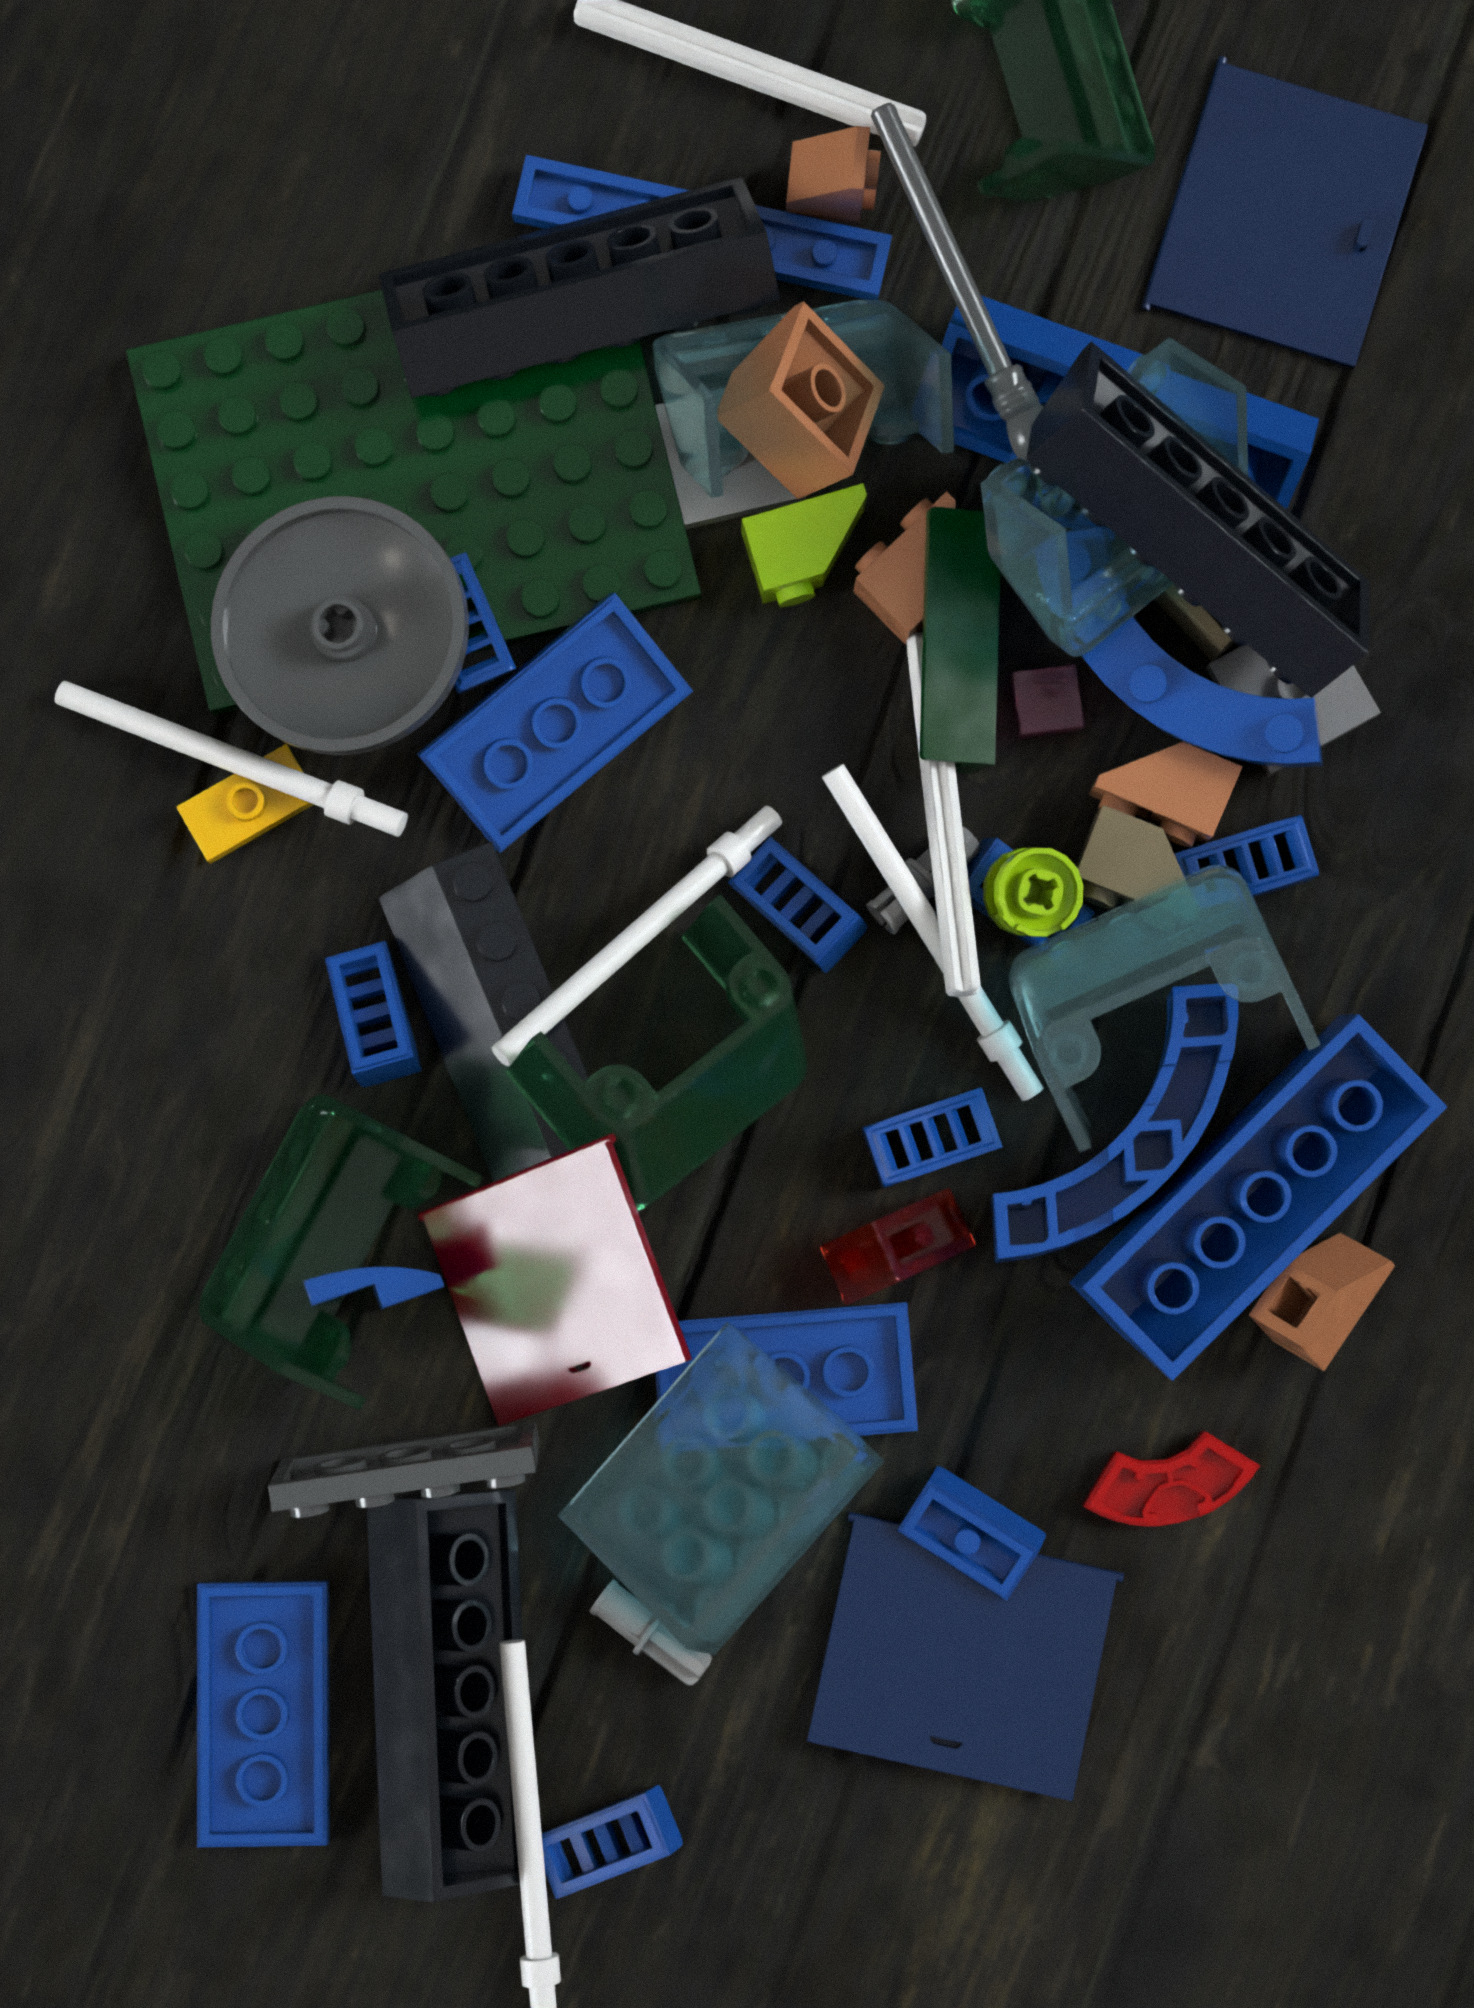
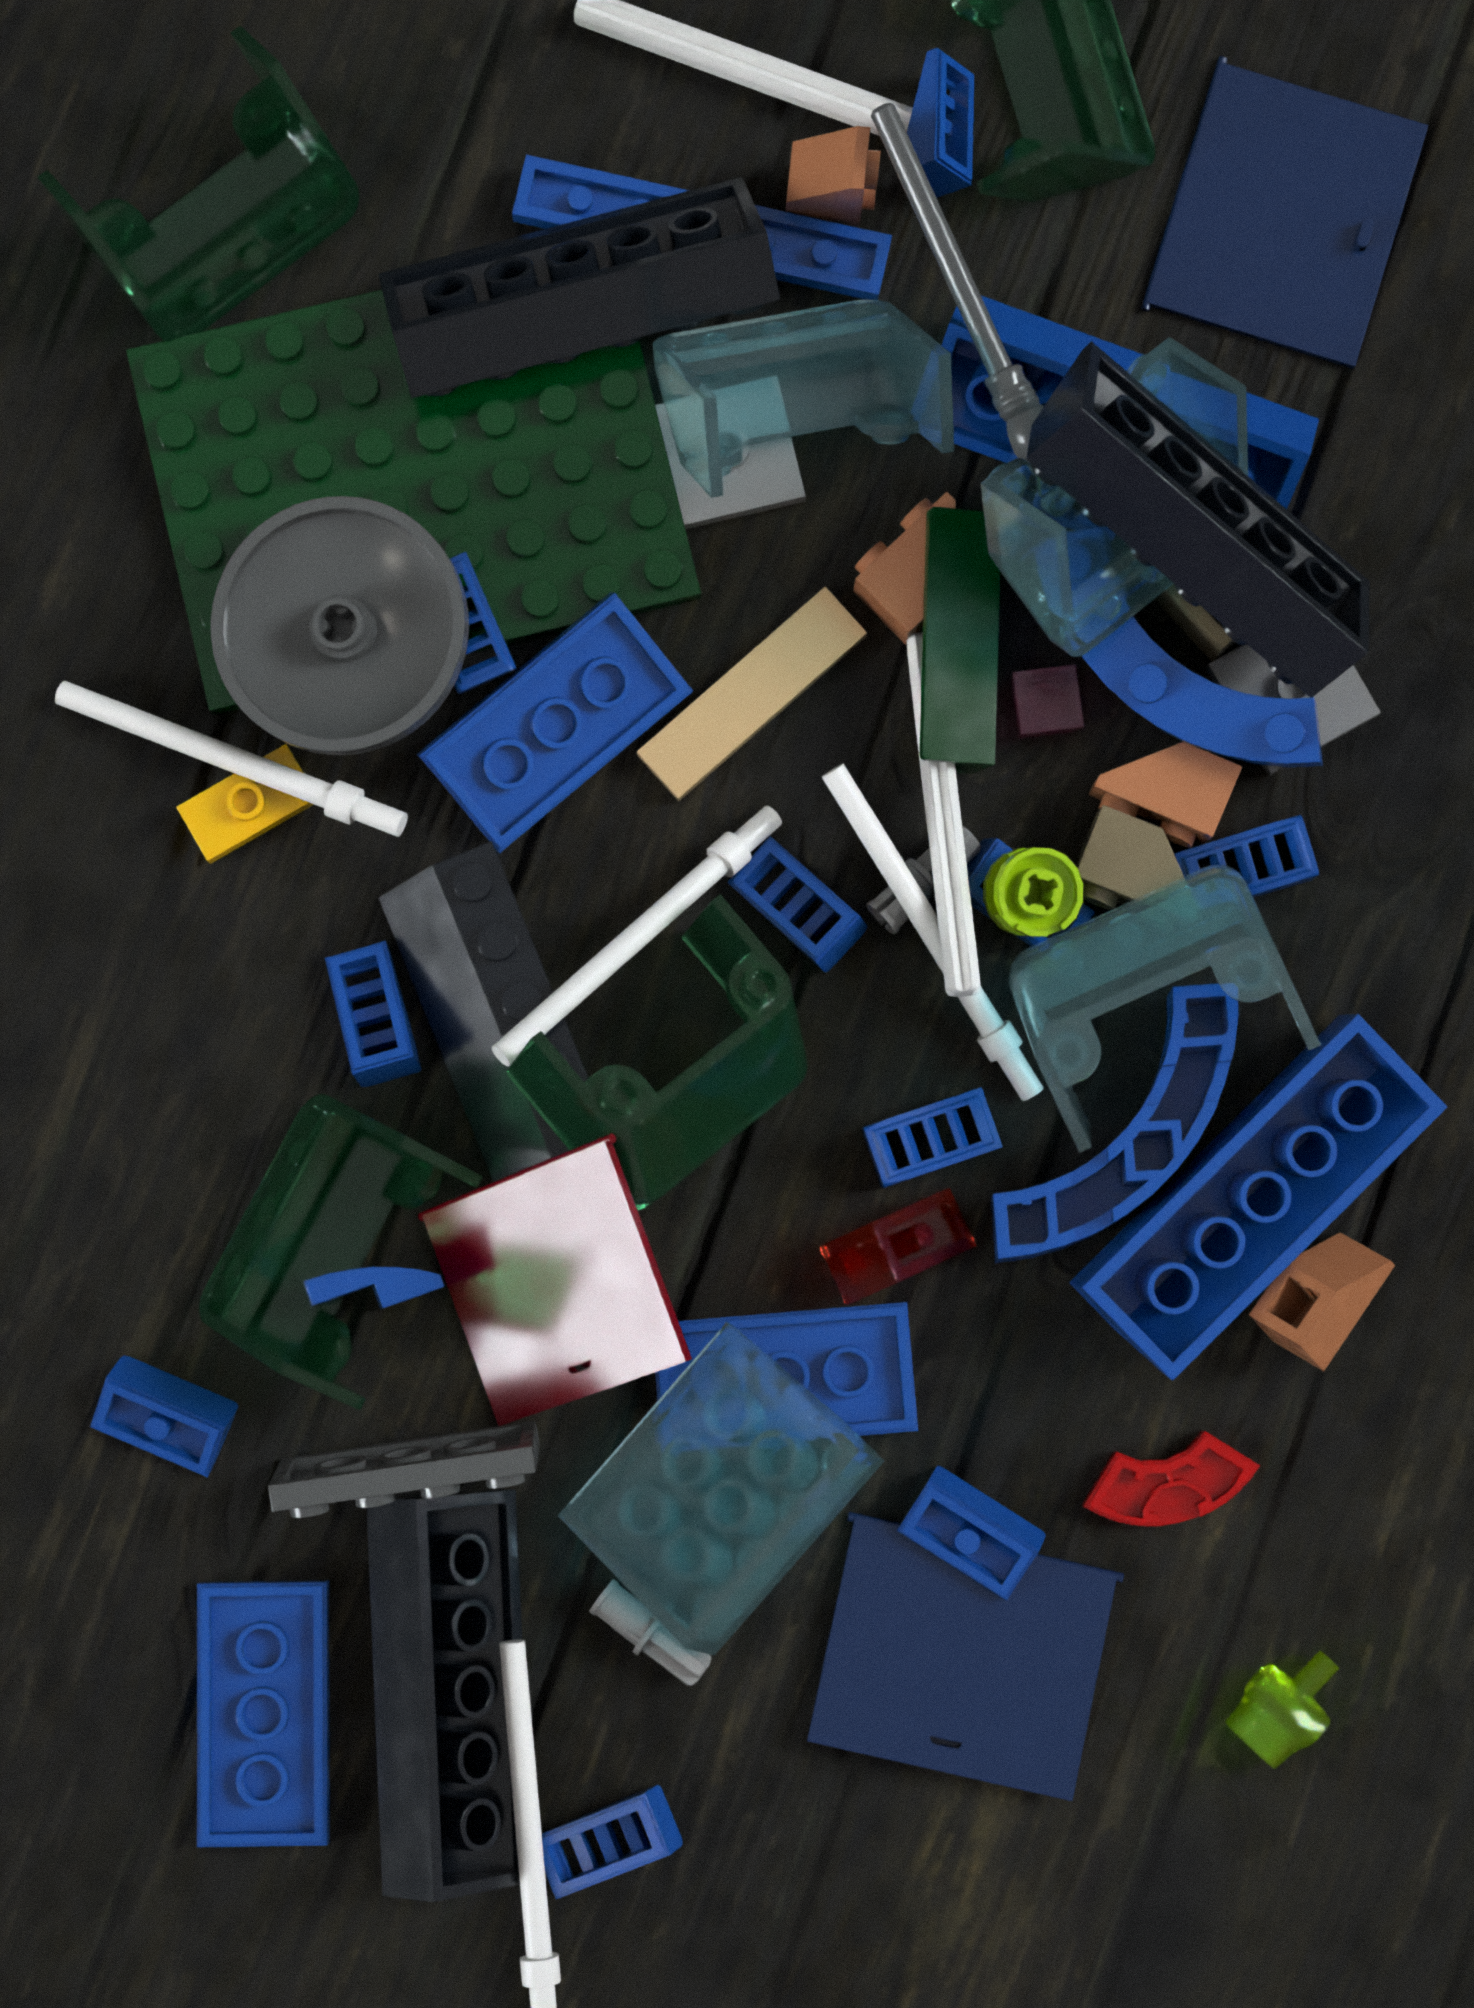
nougat slope [714,301,885,499] -> none
lime slope [741,483,867,607] -> none
none -> clear green windscreen [37,26,359,342]
none -> blue slope [90,1355,238,1478]
none -> tan tile [637,586,867,802]
none -> blue slope [907,48,974,197]
none -> clear neon green piece [1225,1650,1339,1770]

